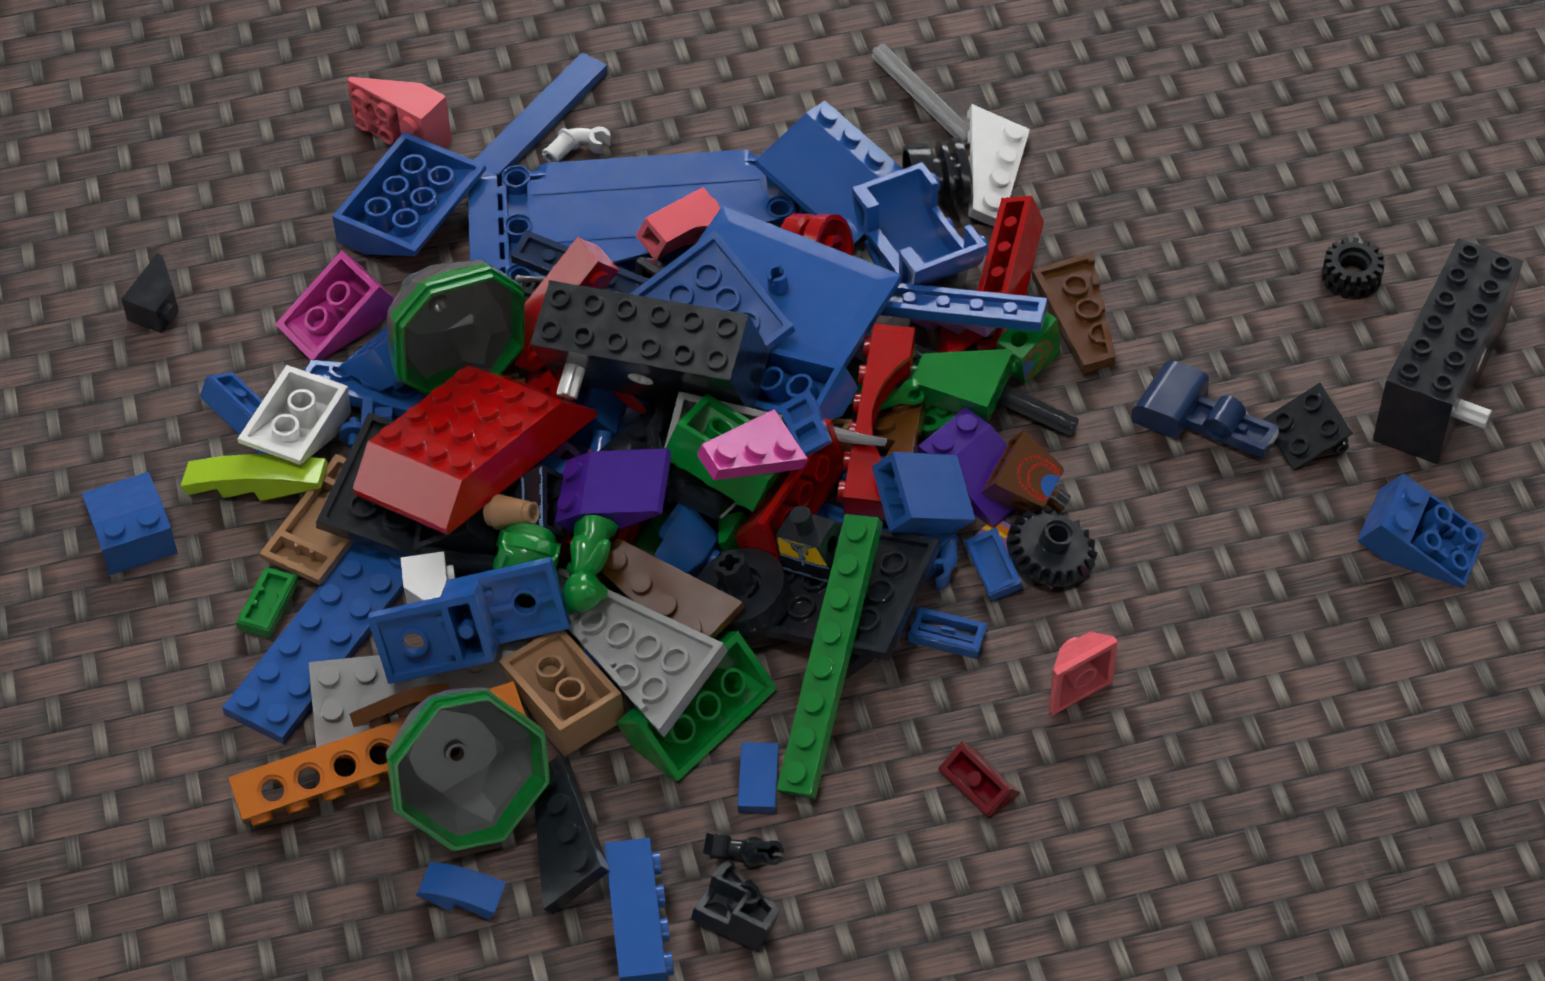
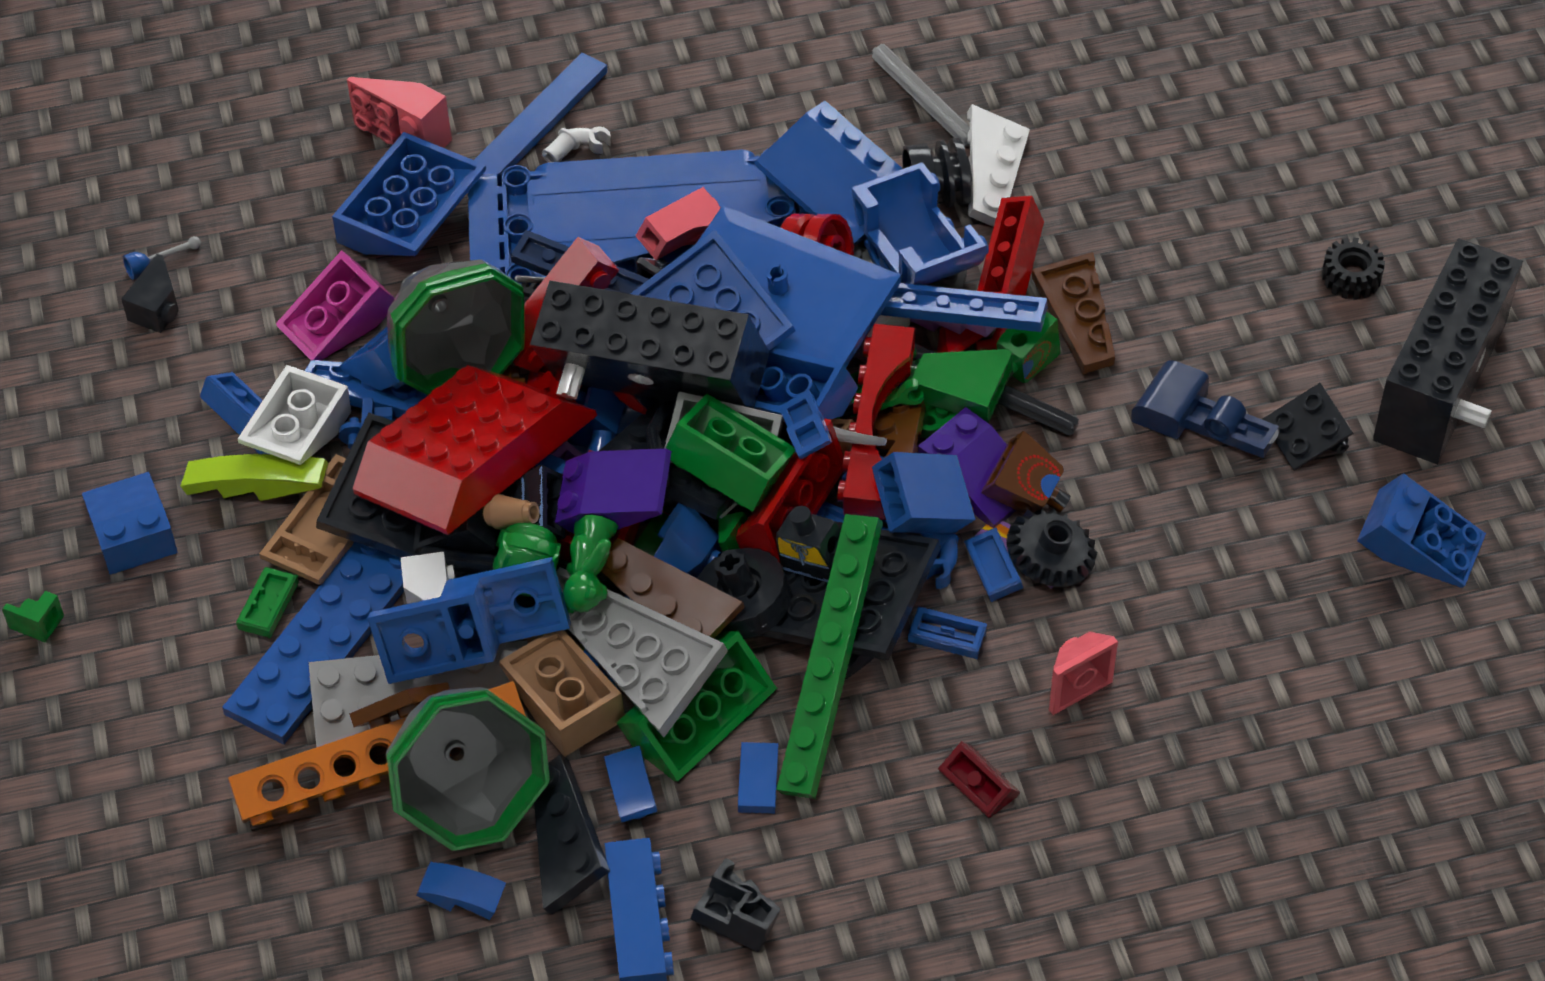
wing [697,410,808,480] -> none
black piece [703,833,784,867] -> none
none -> green panel [2,591,64,642]
none -> hinge [123,236,201,280]
none -> blue slope [604,746,658,823]

